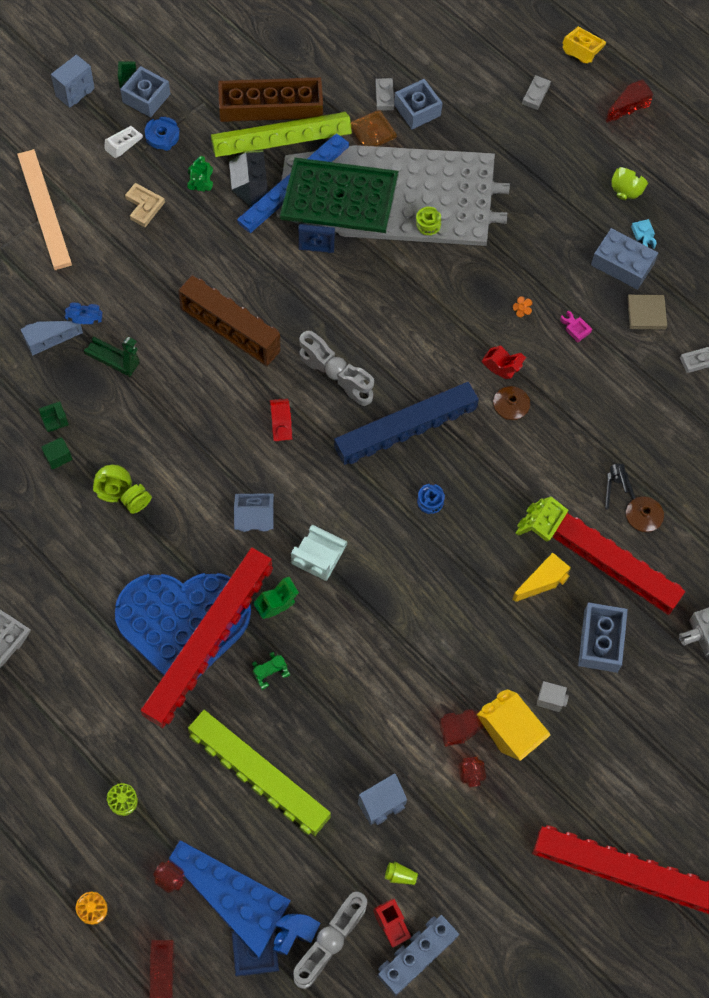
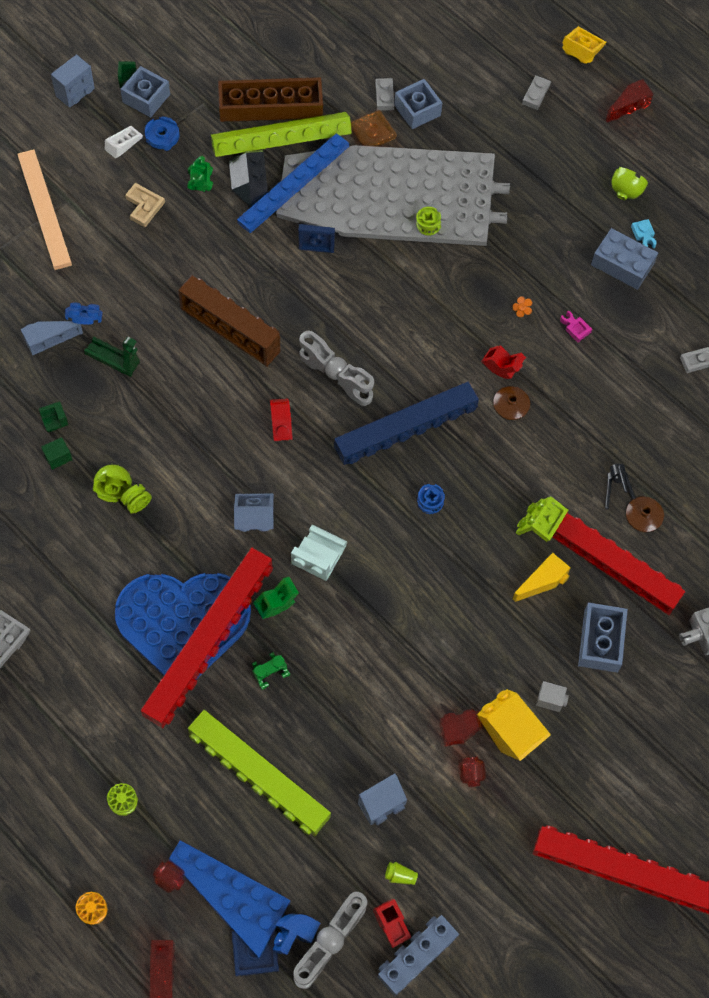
dark green piece [280,157,399,233] -> none
dark tan tile [627,295,667,329] -> none

